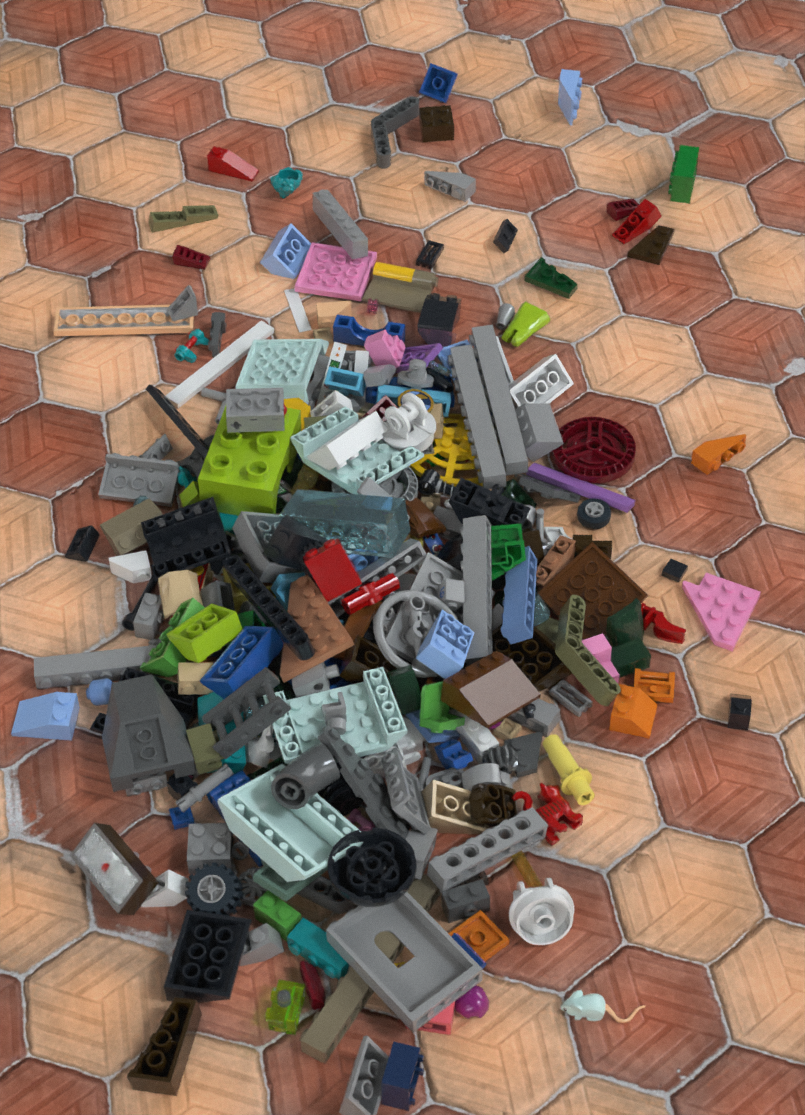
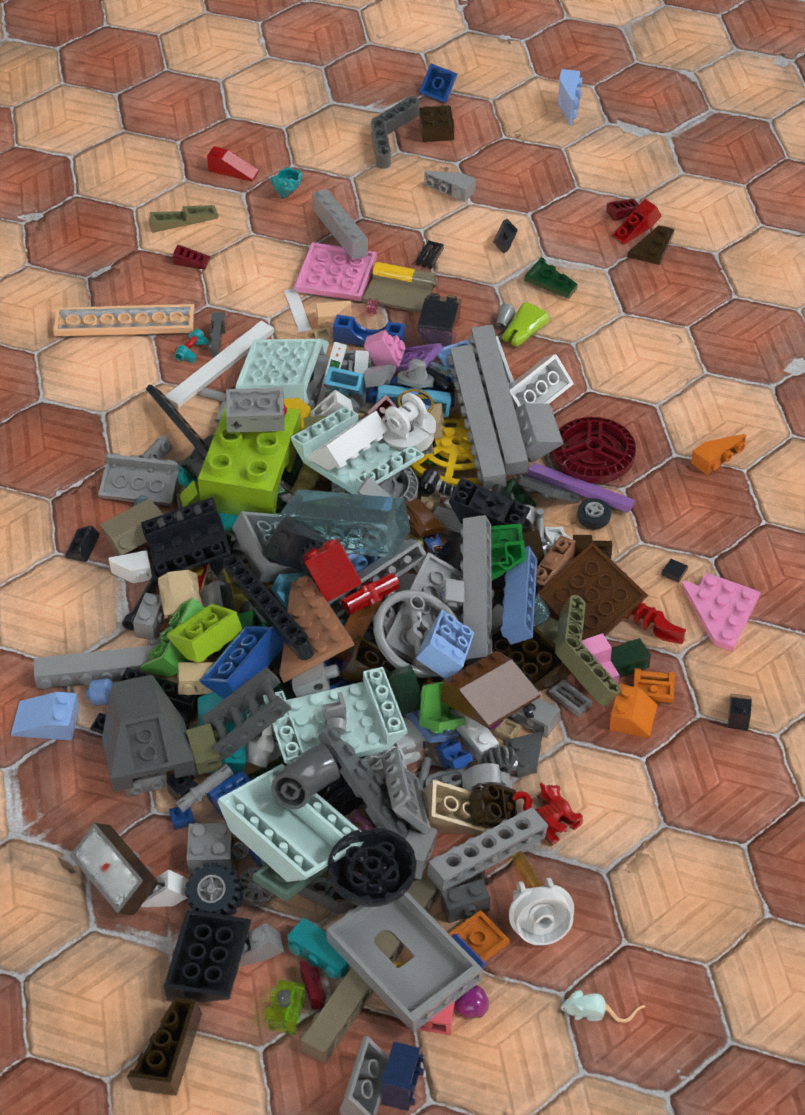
light grey slope [167,285,198,321] -> none
bright green brick [253,890,301,942] -> none
light blue slope [260,223,311,279] -> none
light yellow gear [542,734,595,805] -> none
clear green slope [606,598,644,652] -> none
green brick [668,145,700,204] -> none

